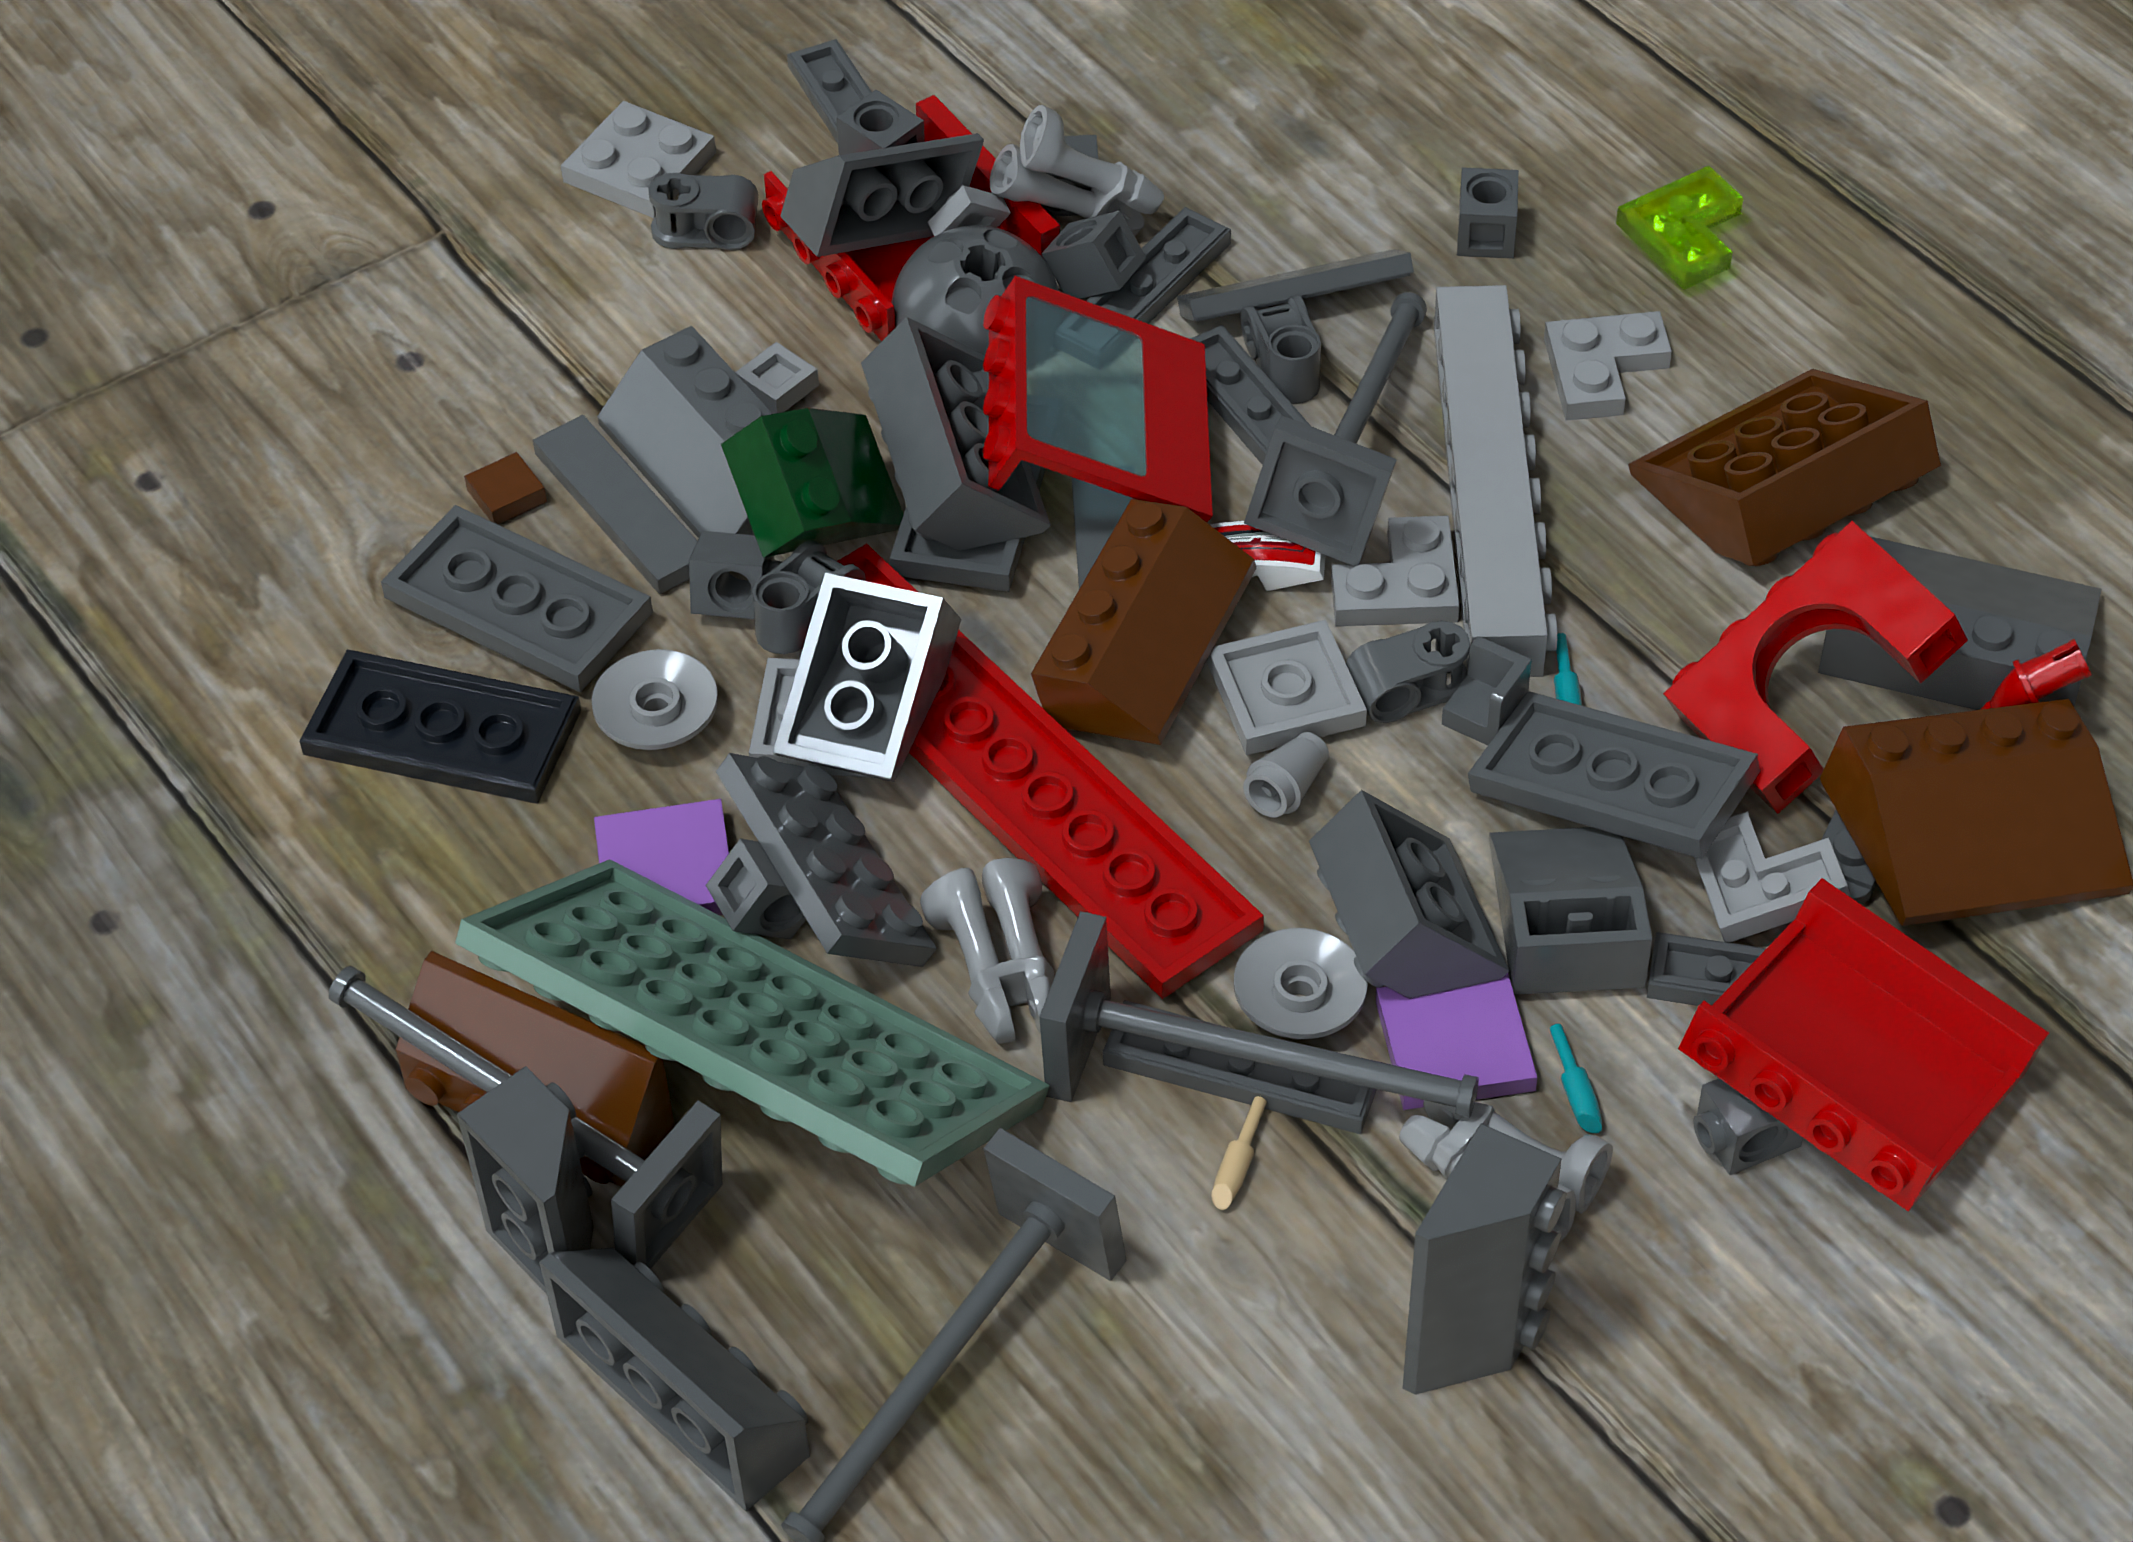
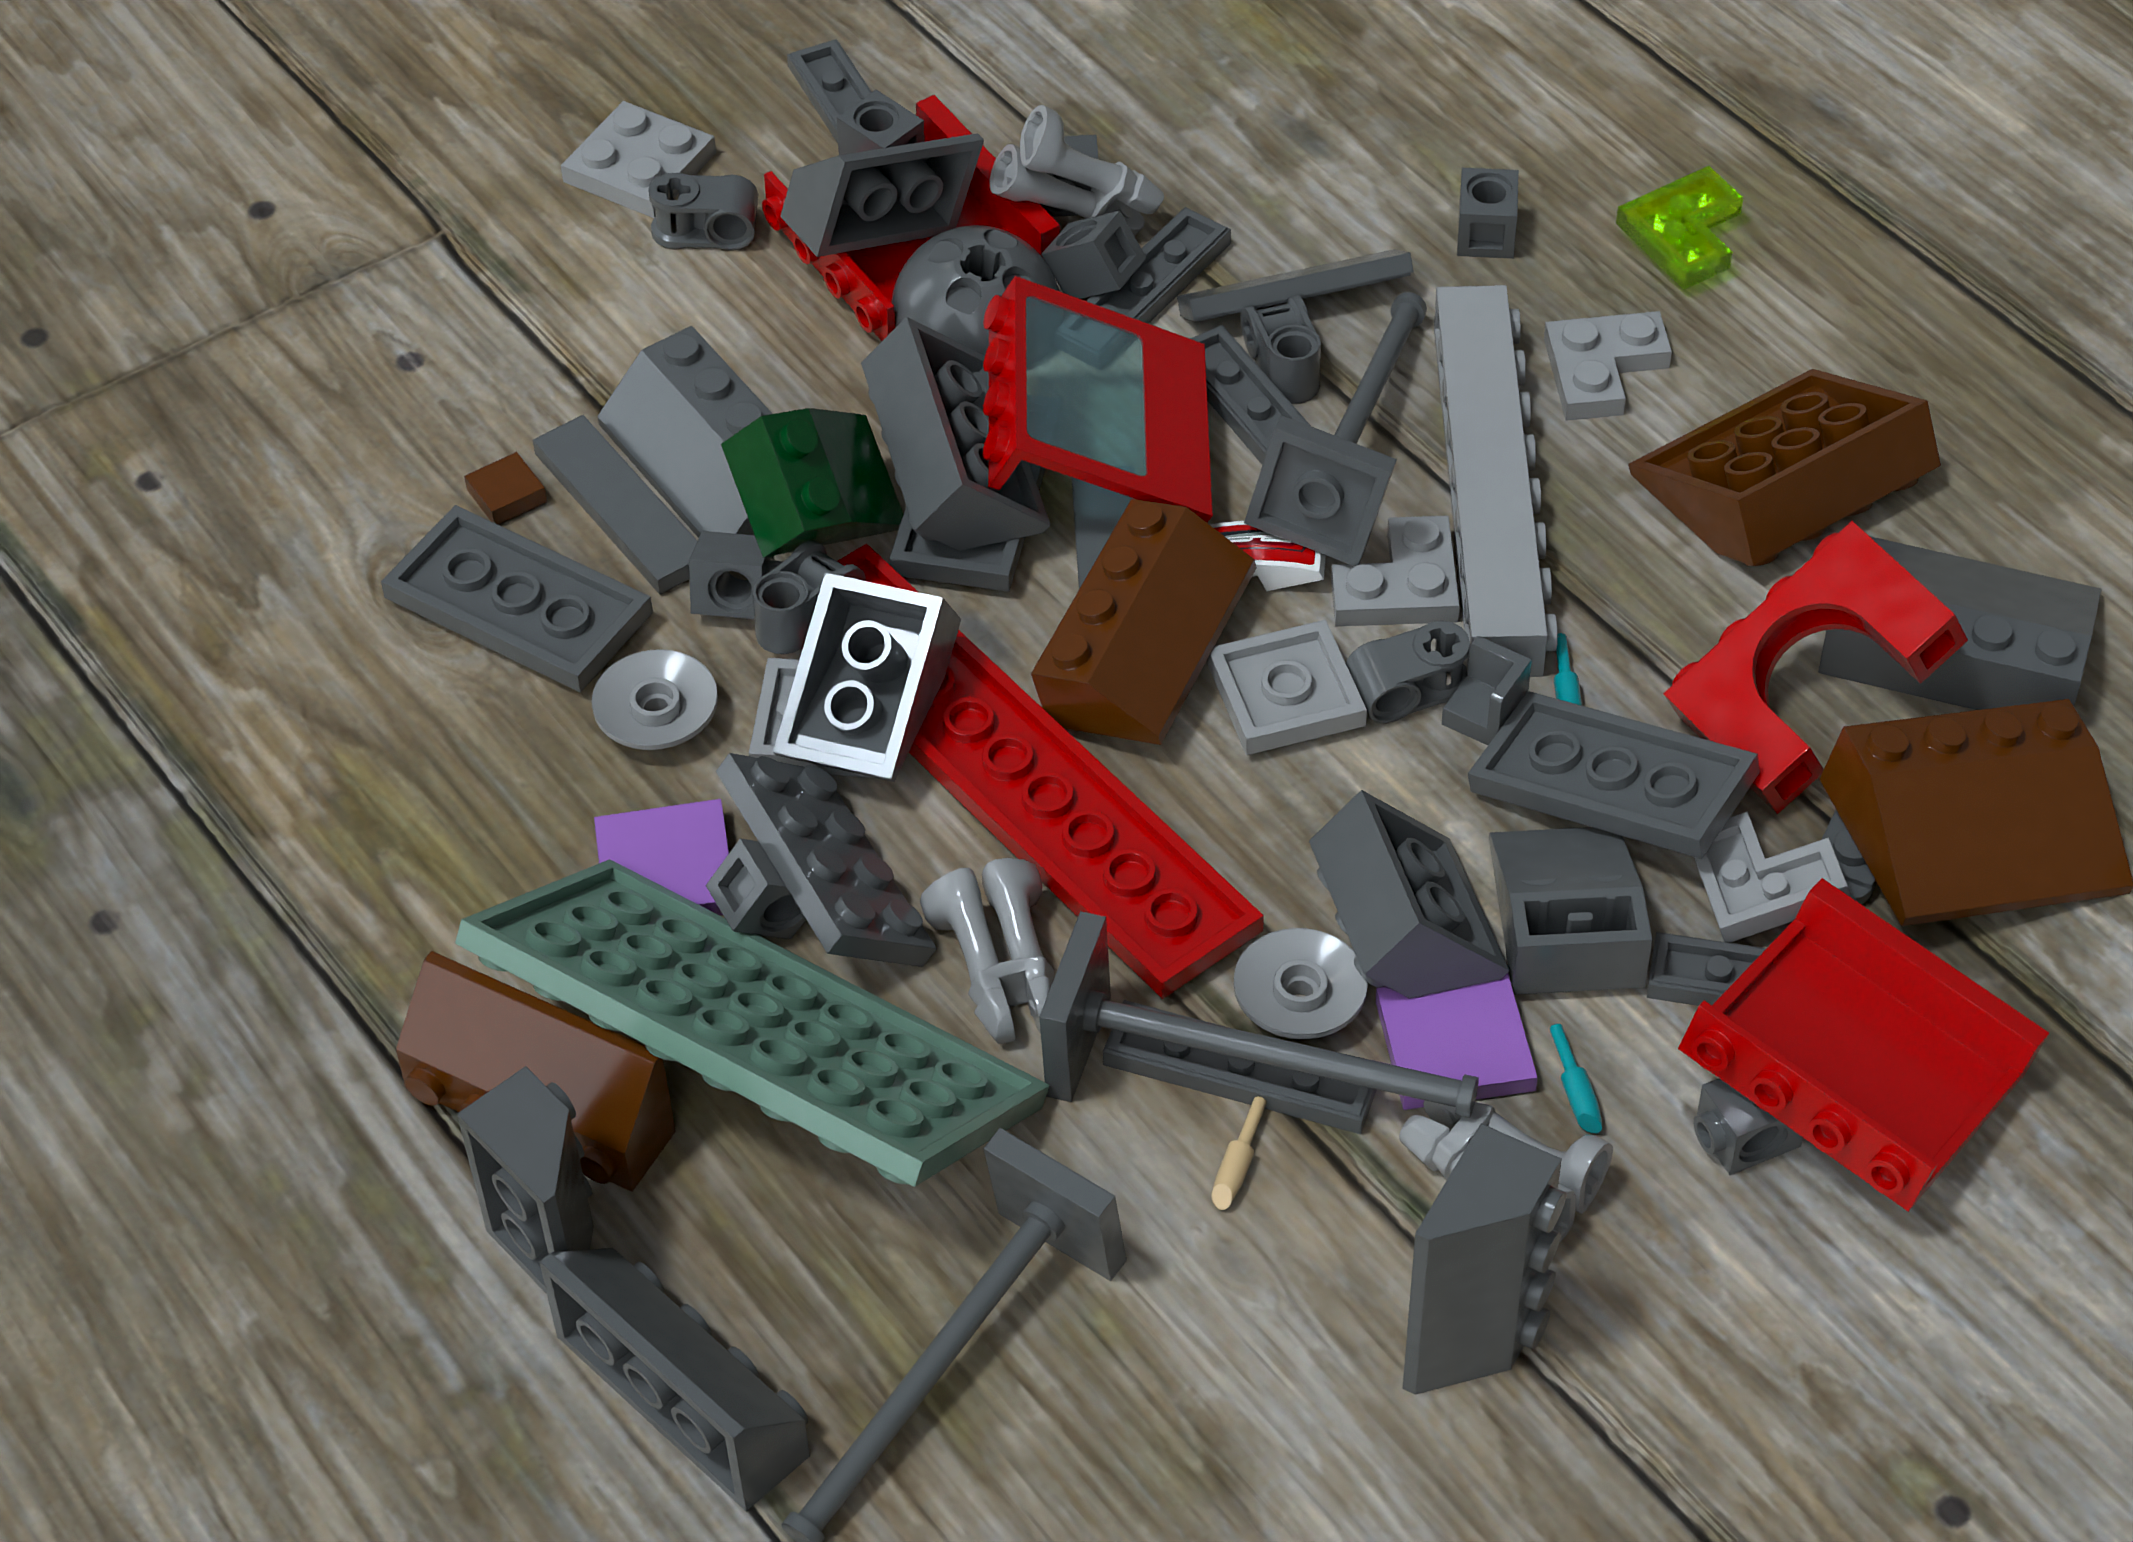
black tile [299,649,581,804] -> none
dark grey tile [328,966,723,1269] -> none
light grey plate [735,342,819,414] -> none
light grey plate [928,185,1011,236] -> none
light grey cone [1243,732,1329,817] -> none
red piece [1980,638,2092,710] -> none

